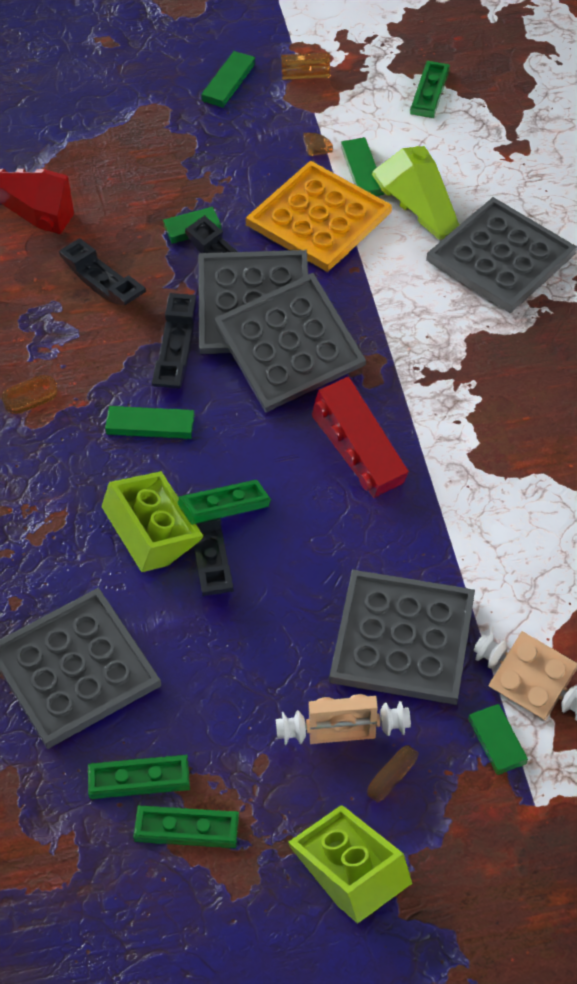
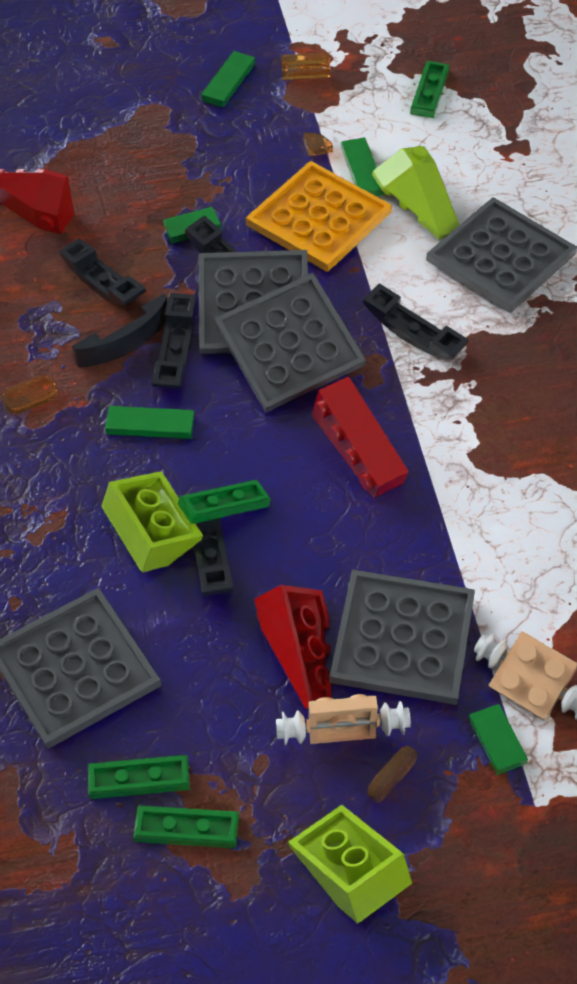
none -> black slope [72,294,167,367]
none -> red wedge [254,585,331,709]
none -> black slope [363,283,469,360]

